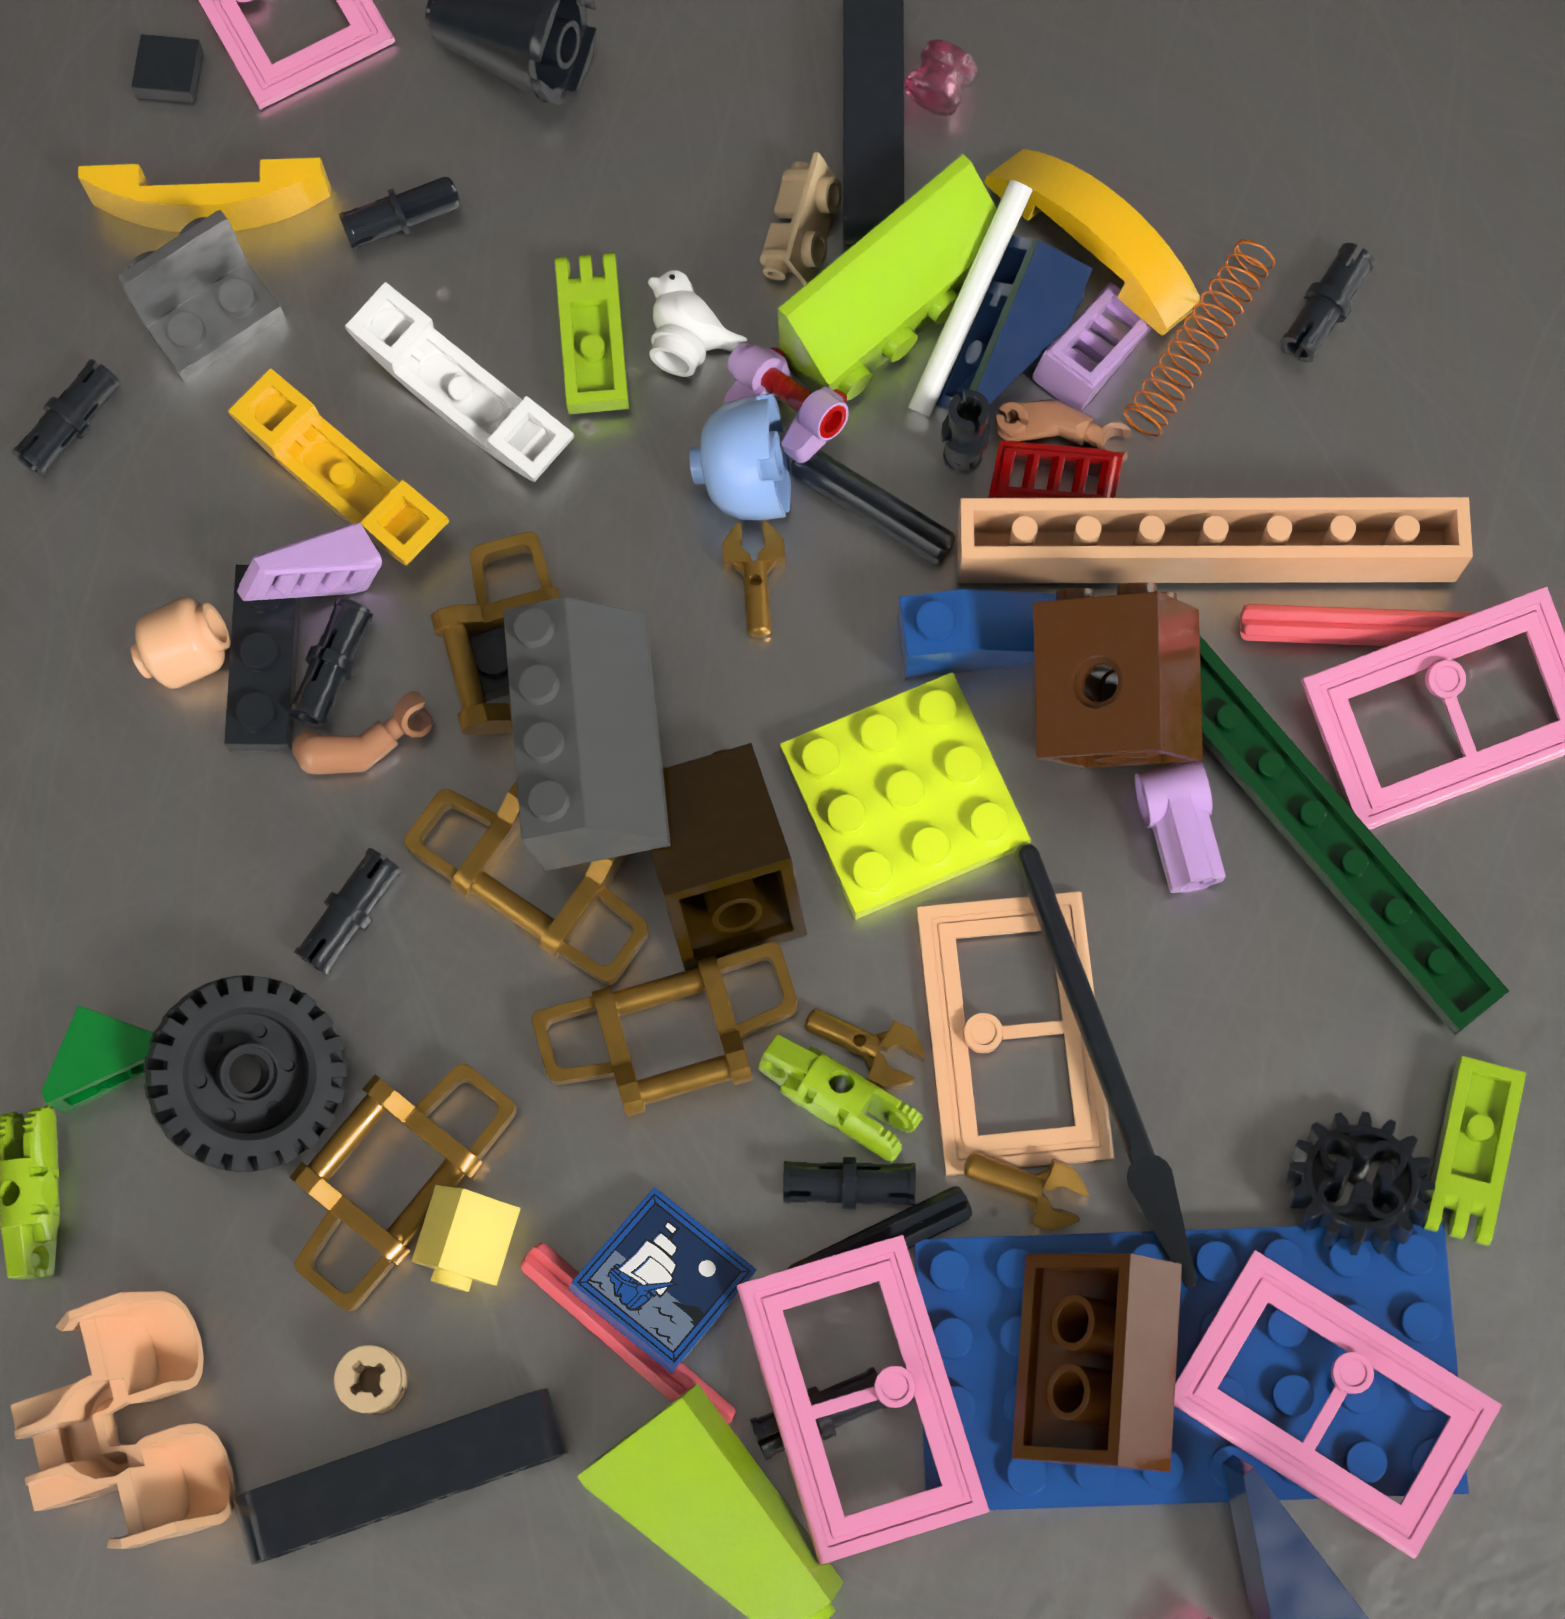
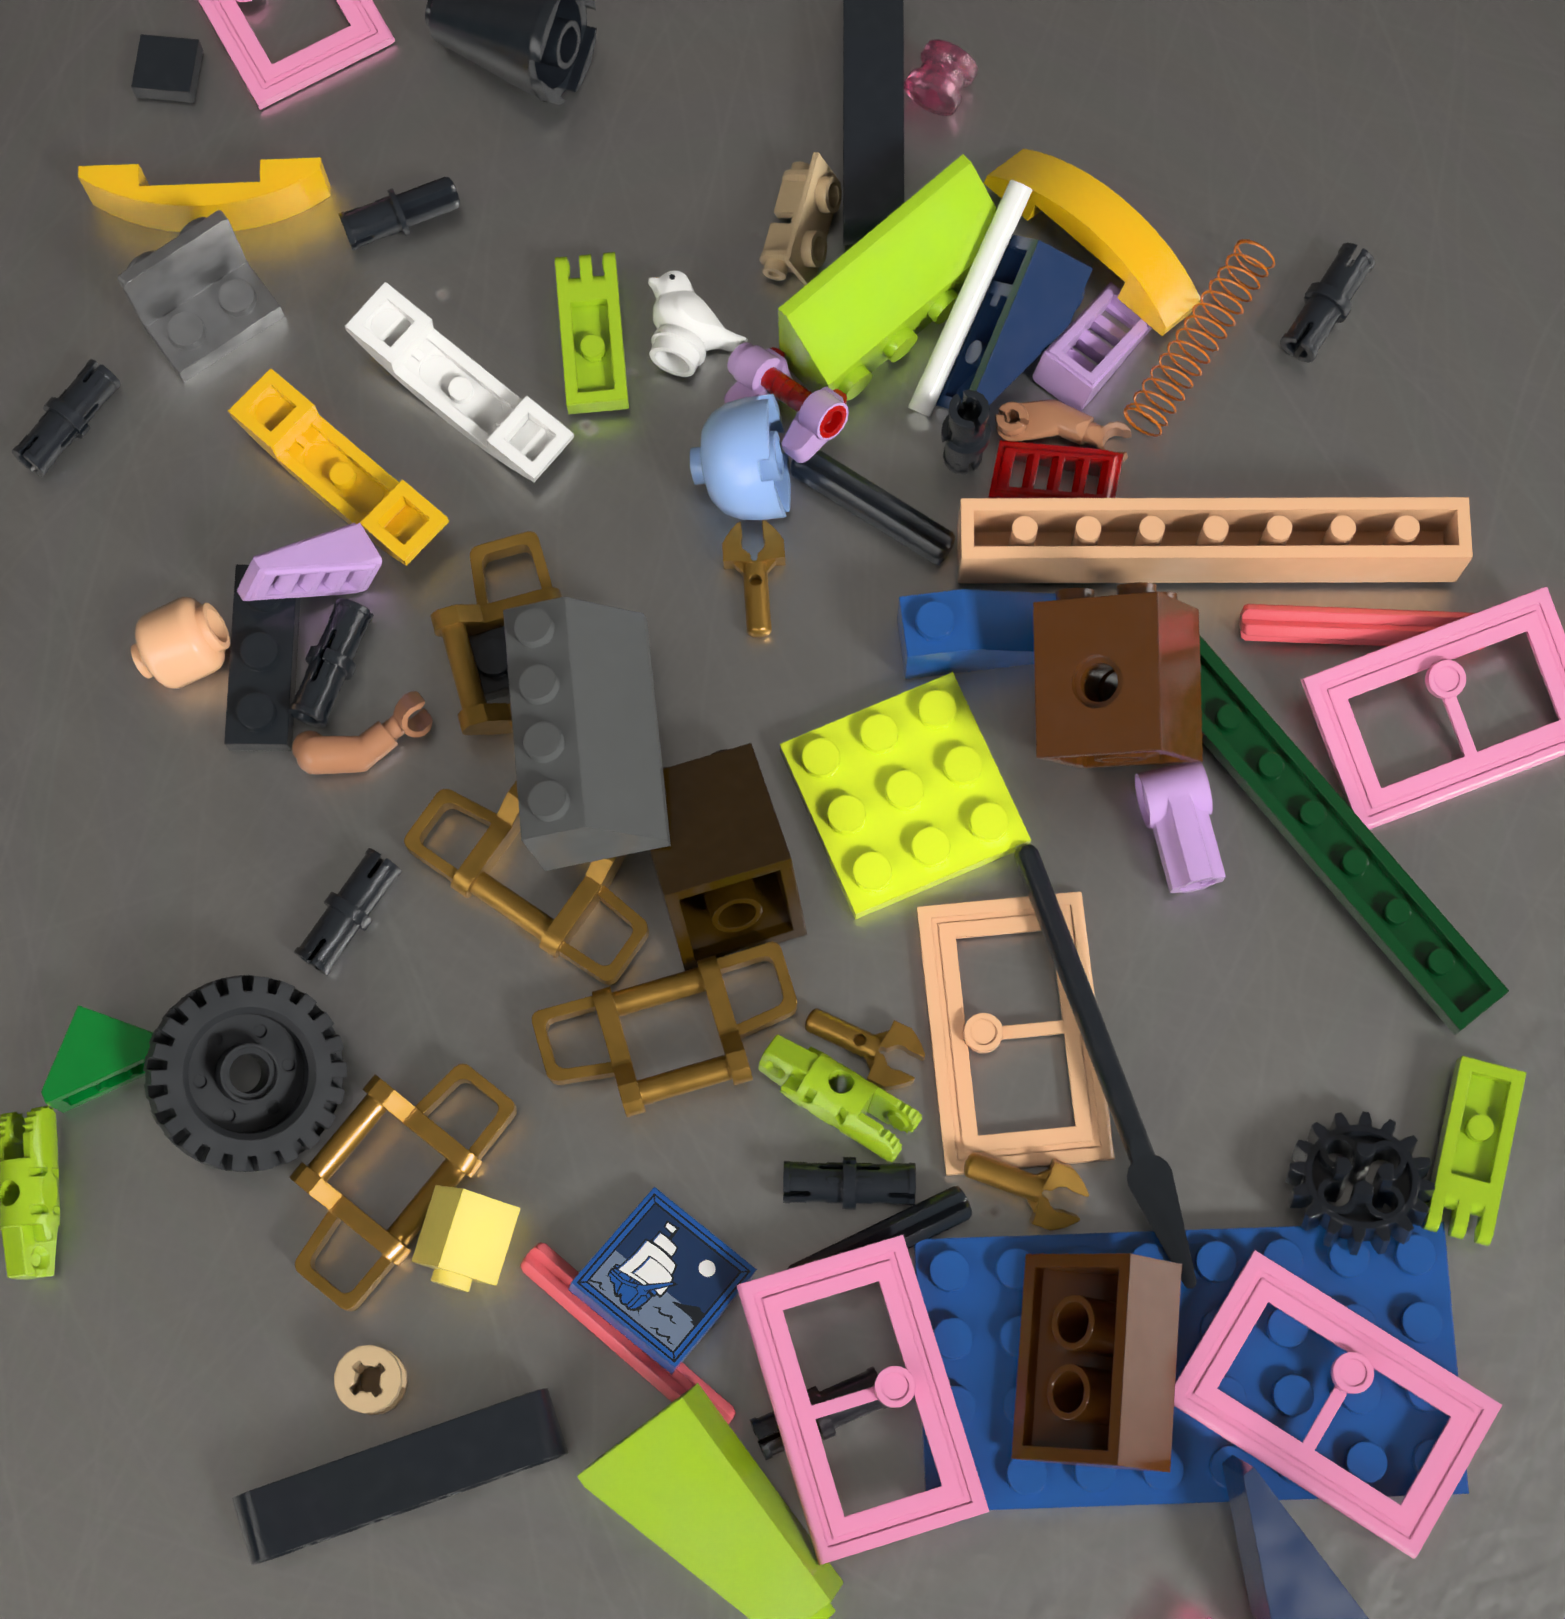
light nougat piece [10,1291,236,1549] -> none

